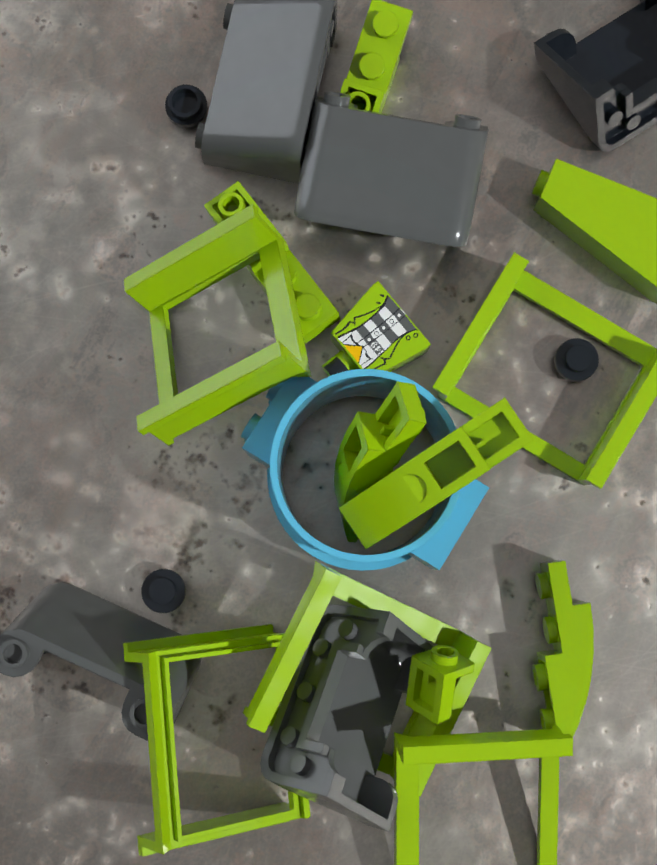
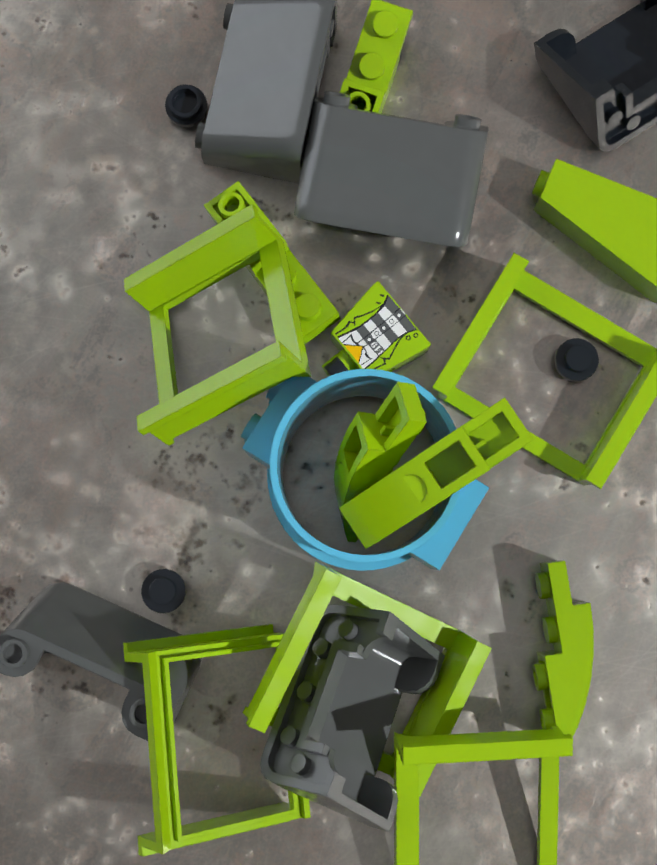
lime bracket [405,645,475,725] -> none

